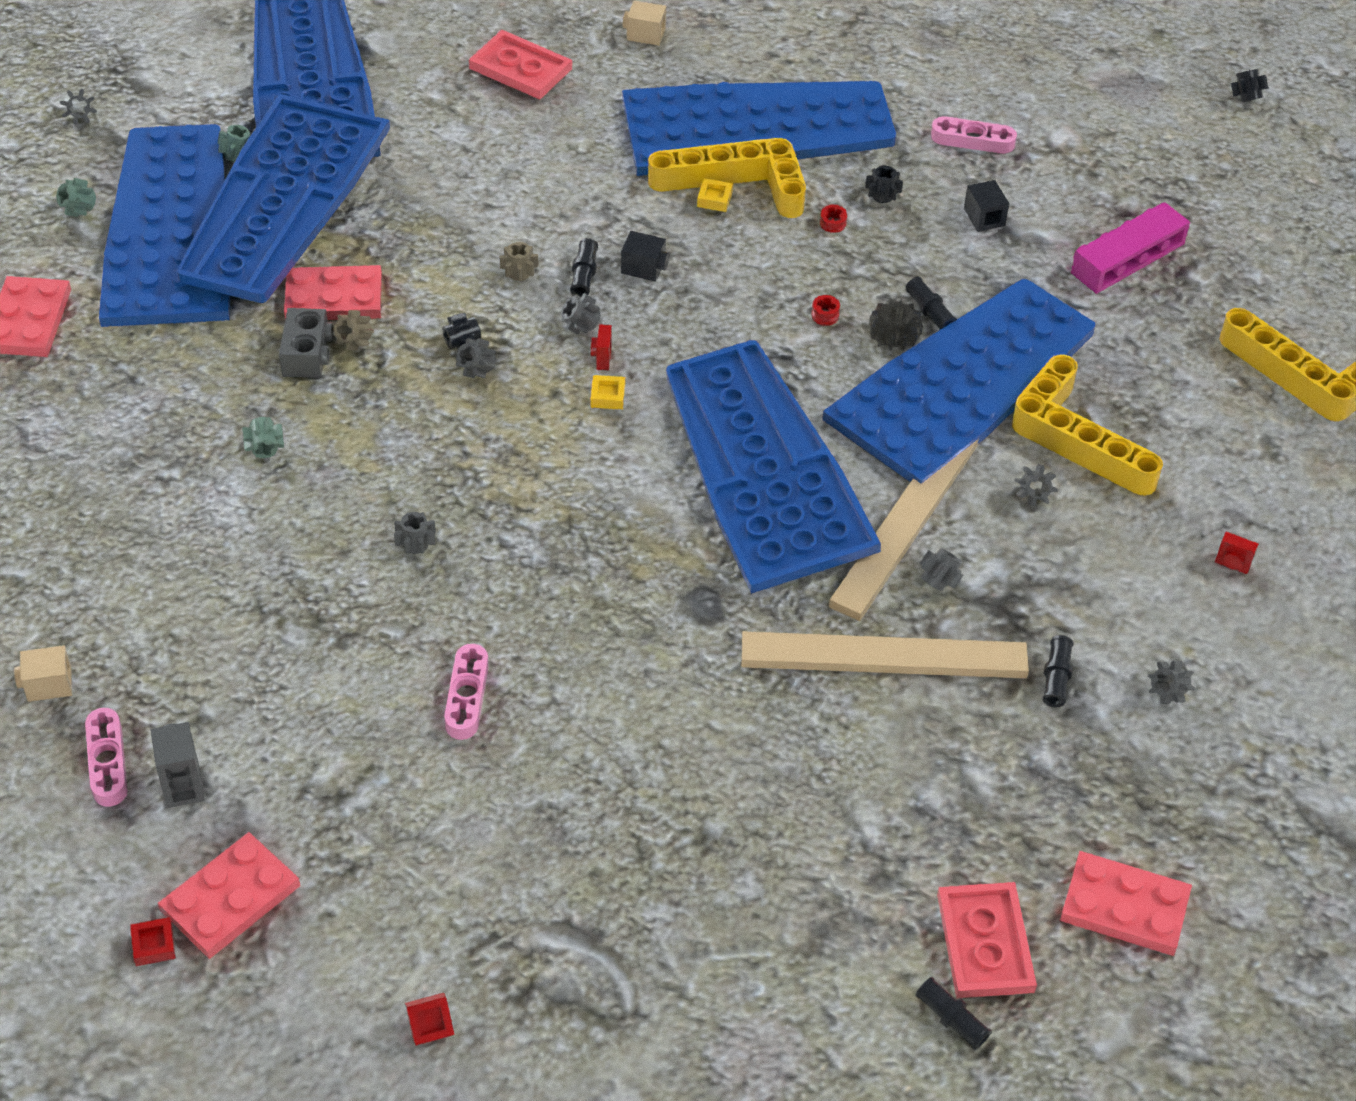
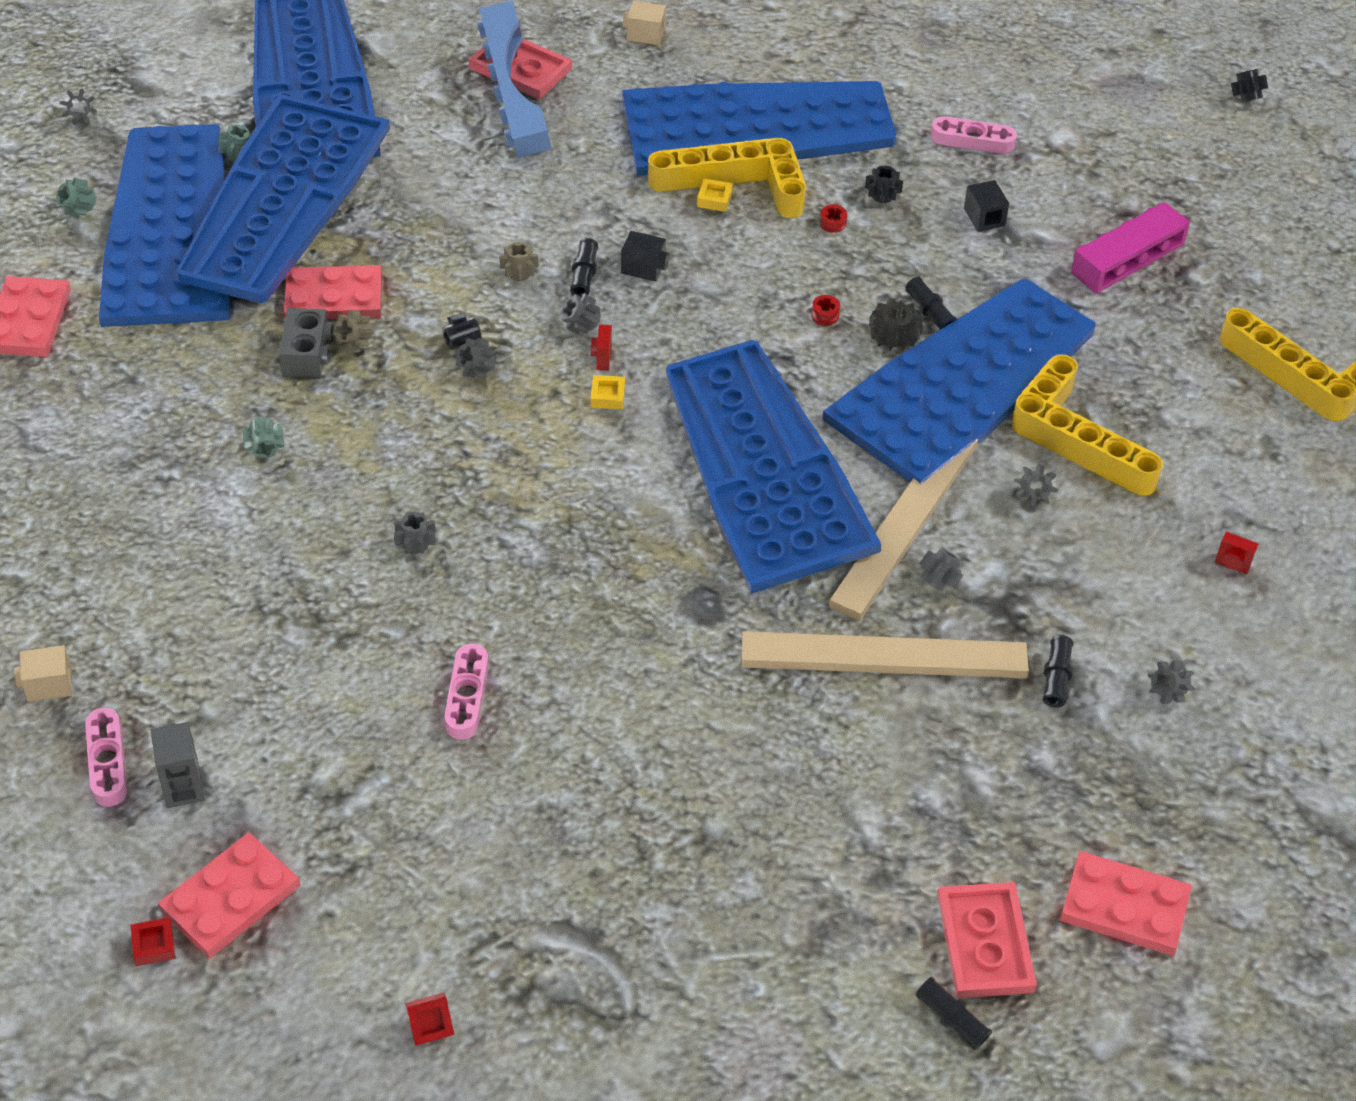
none -> medium blue arch [477,0,552,158]

